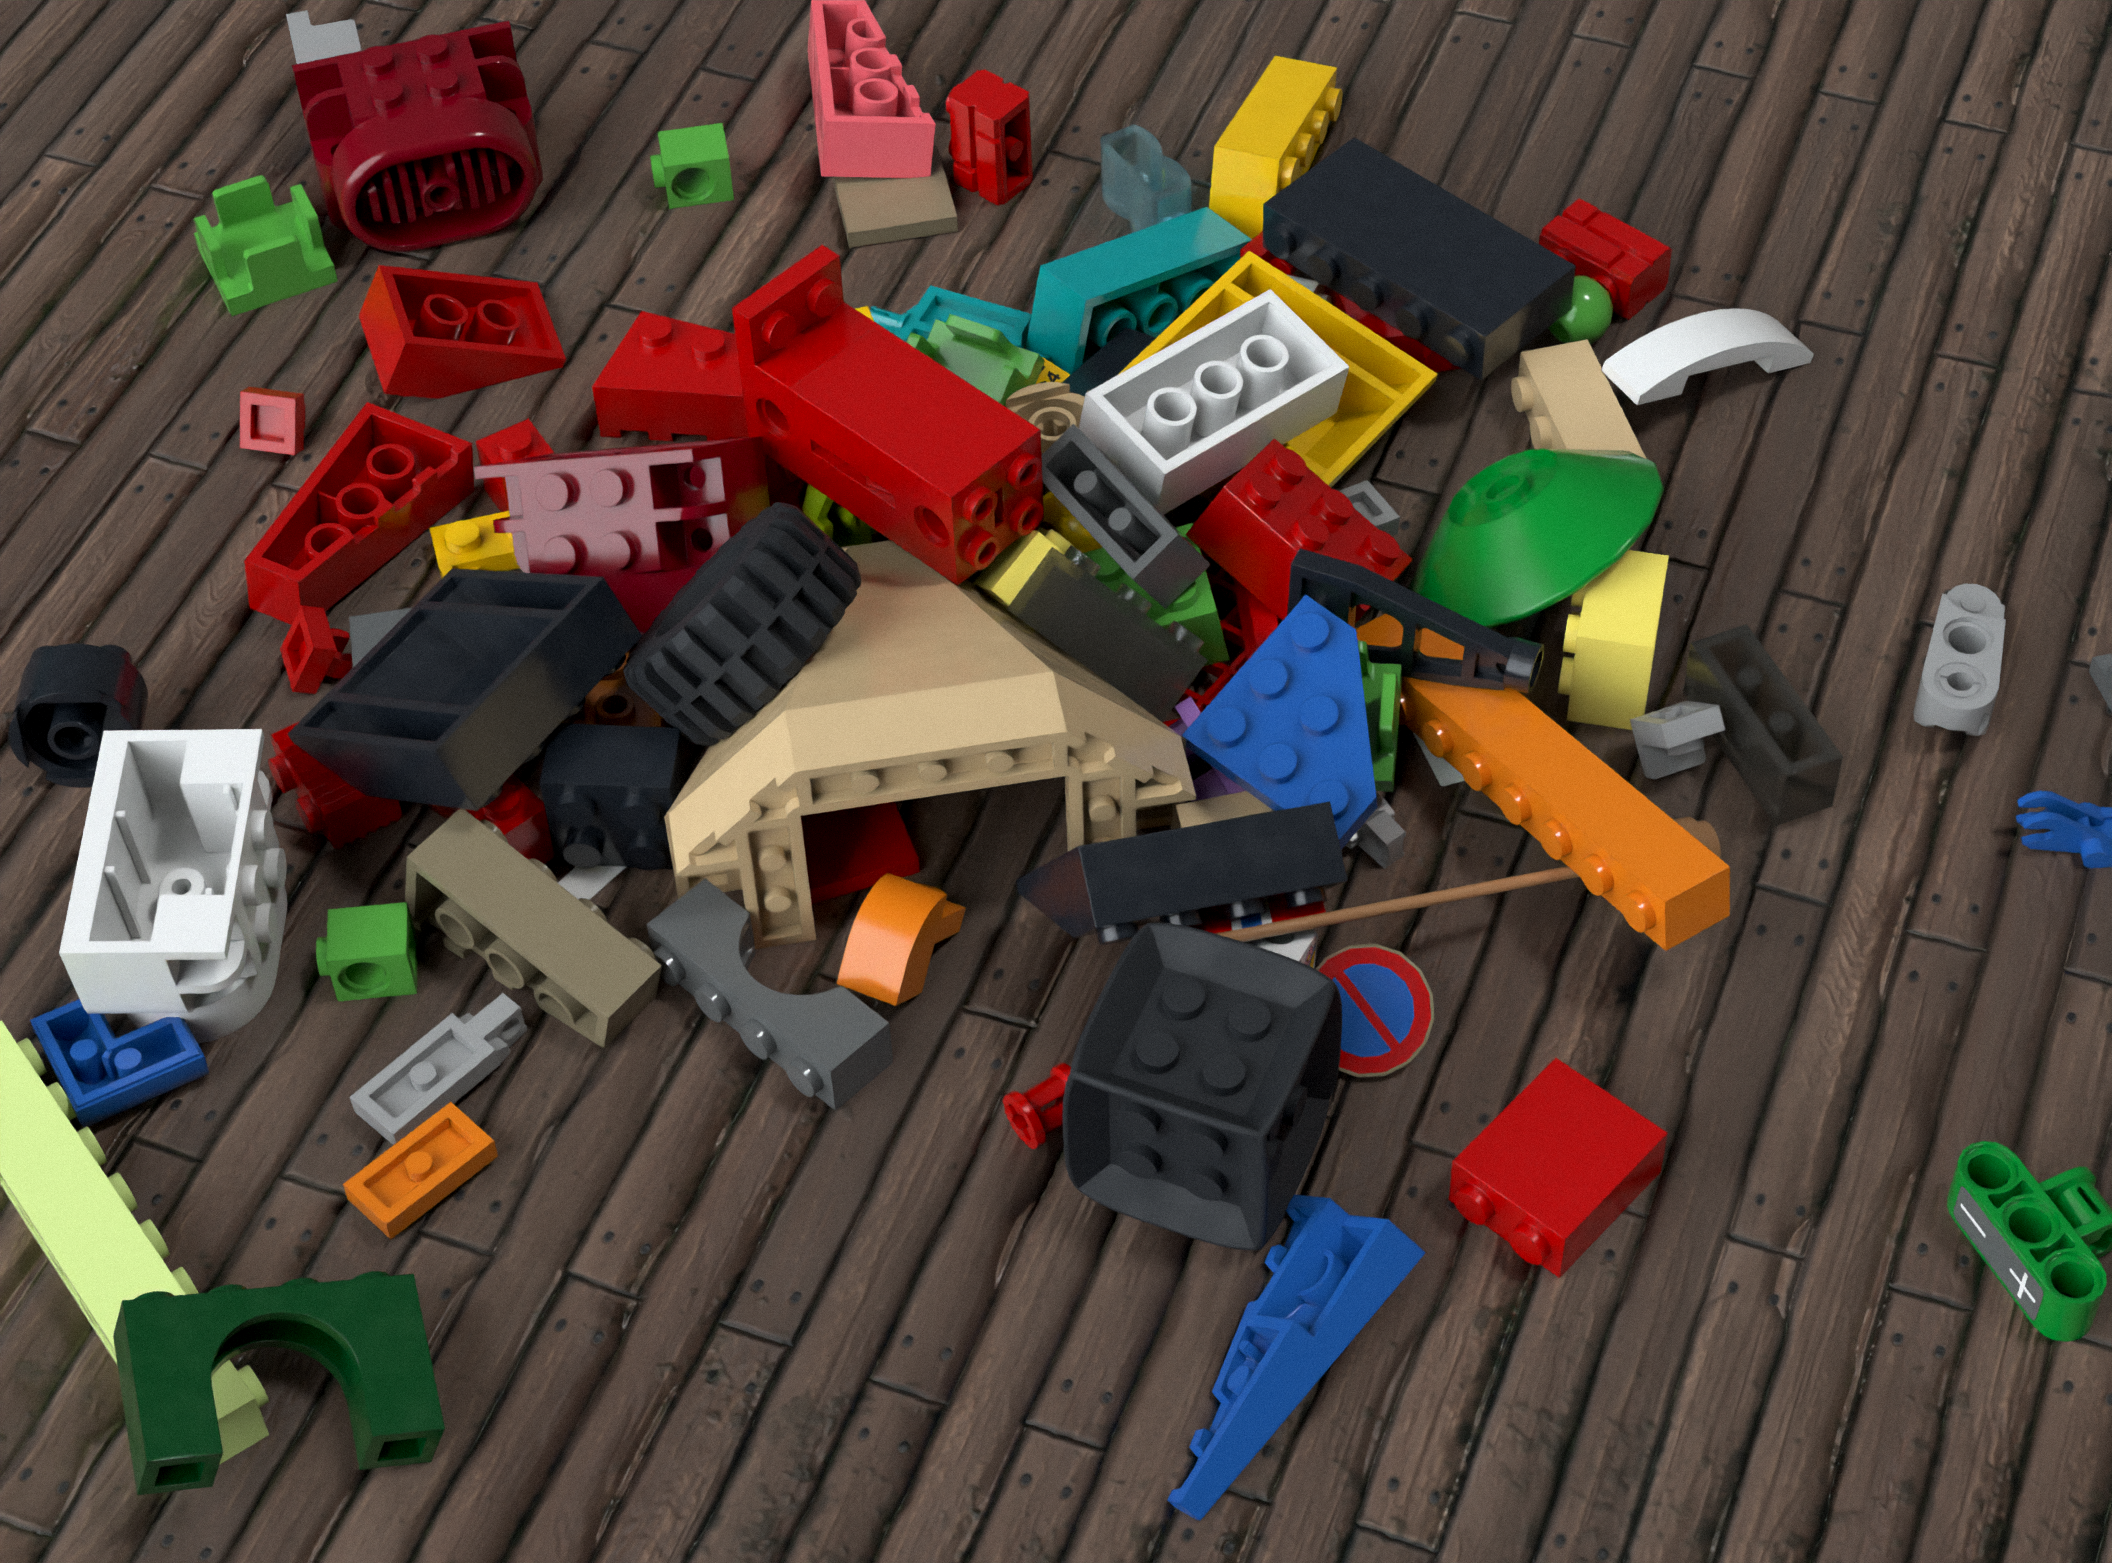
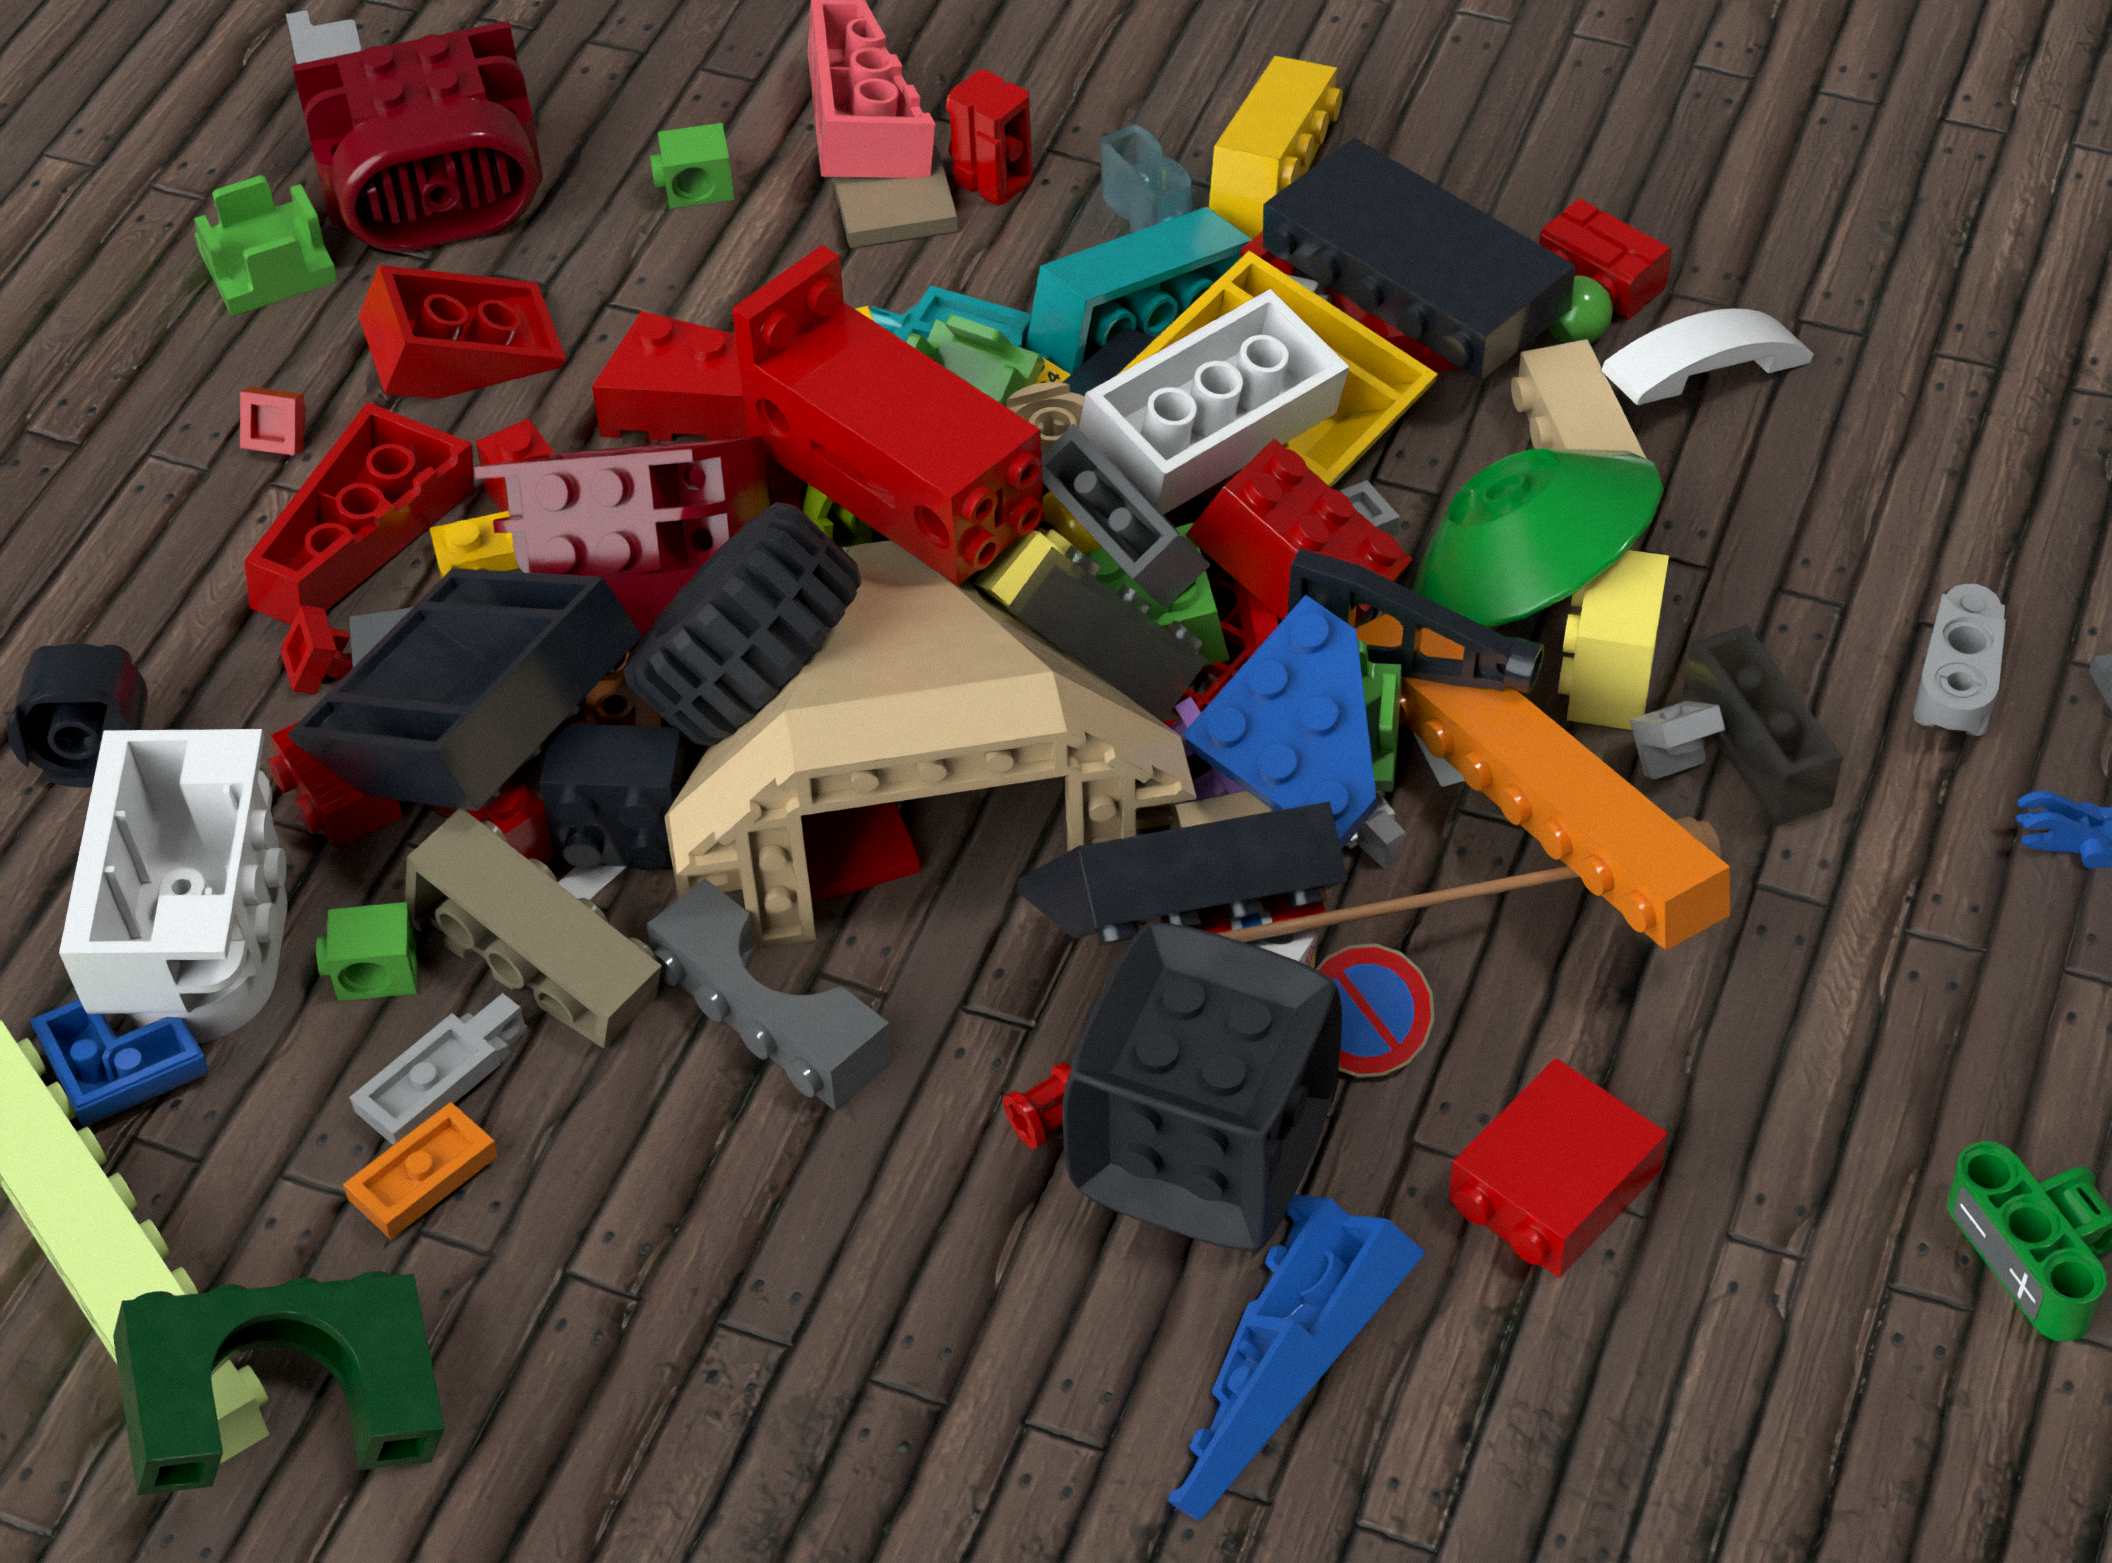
orange brick [836,873,966,1006] -> none

